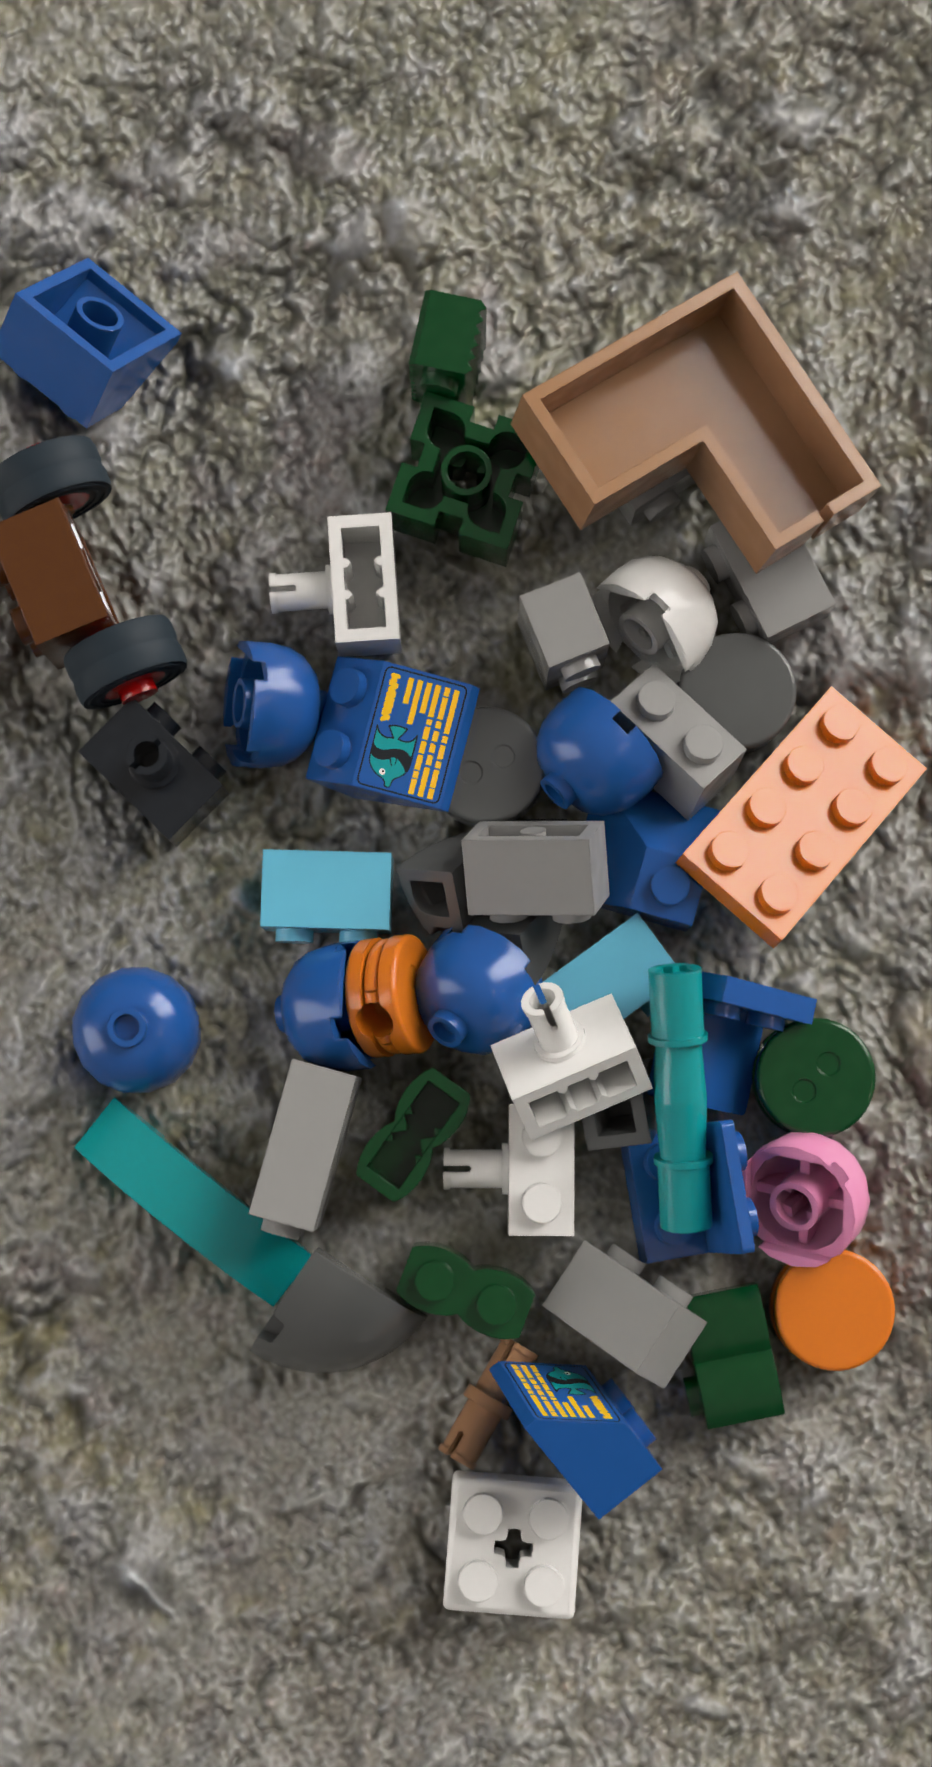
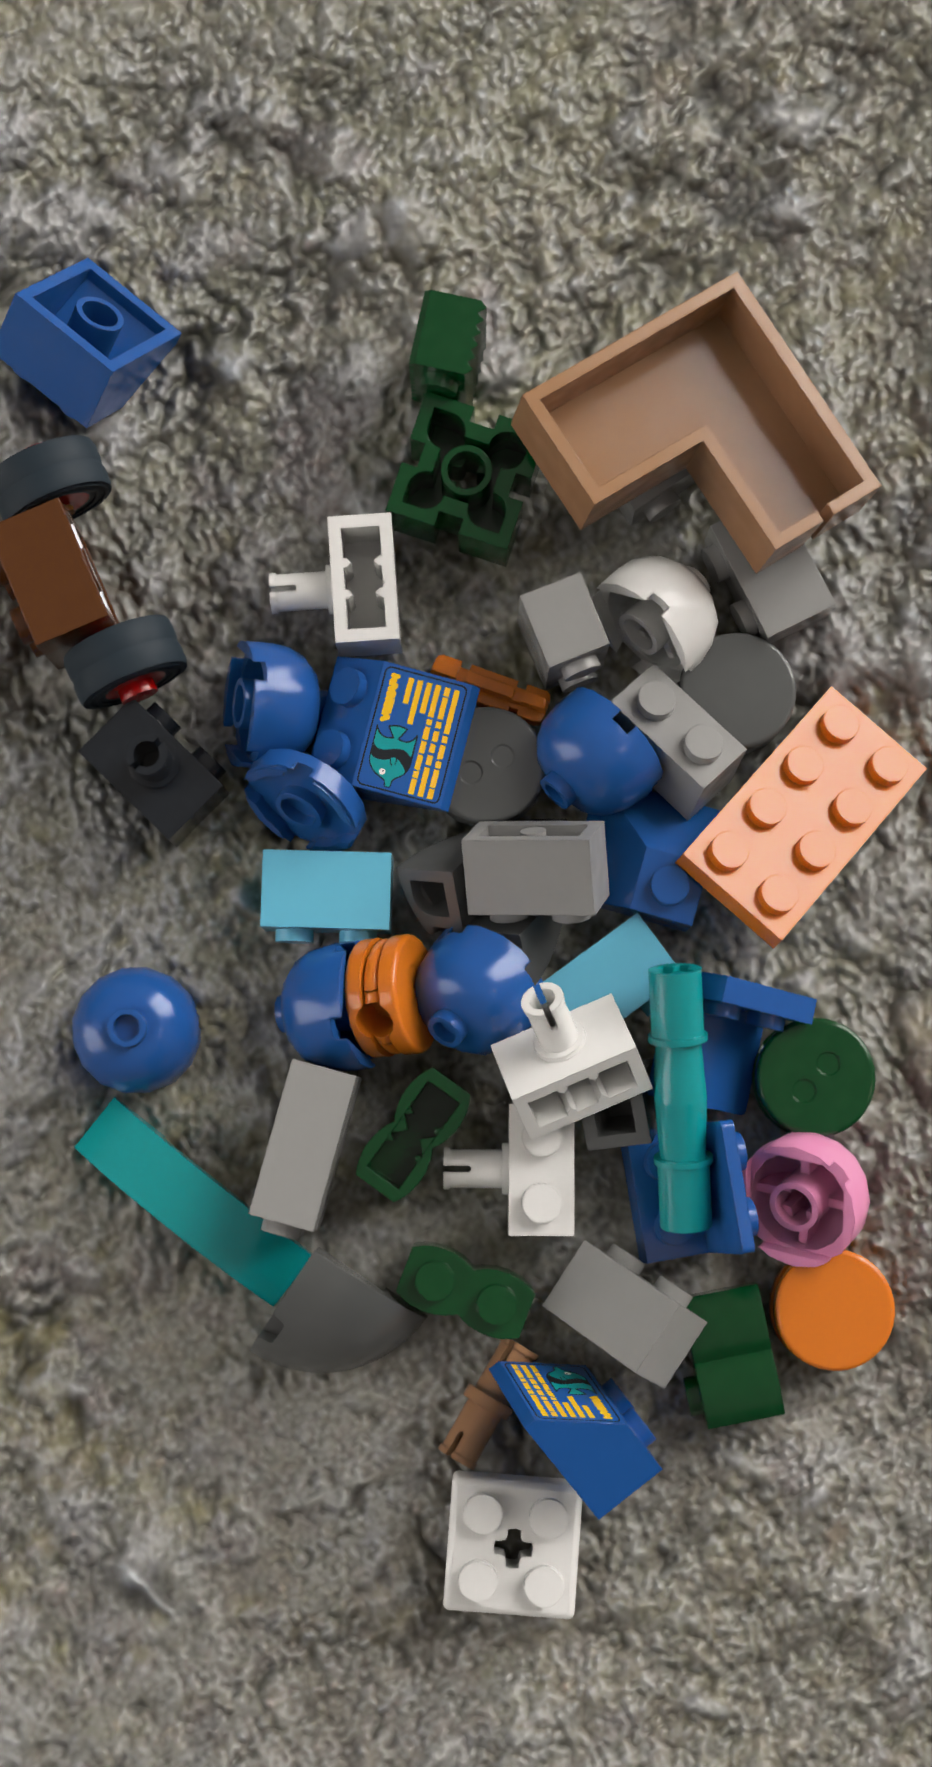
none -> blue tile [244,749,367,851]
none -> orange axle [430,654,550,726]

